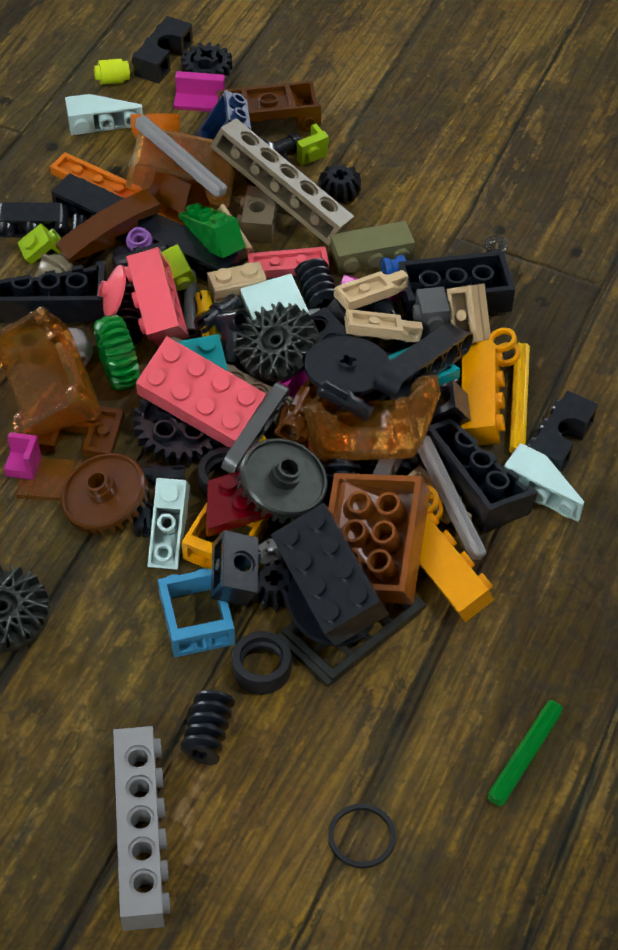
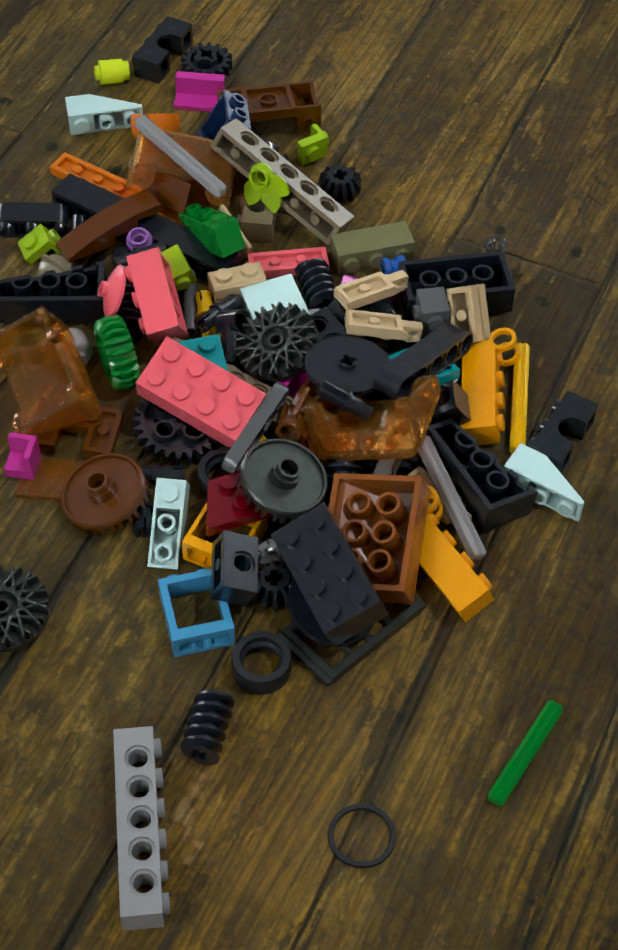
black pin [273,133,301,155] -> none
none -> lime plate [244,163,290,214]

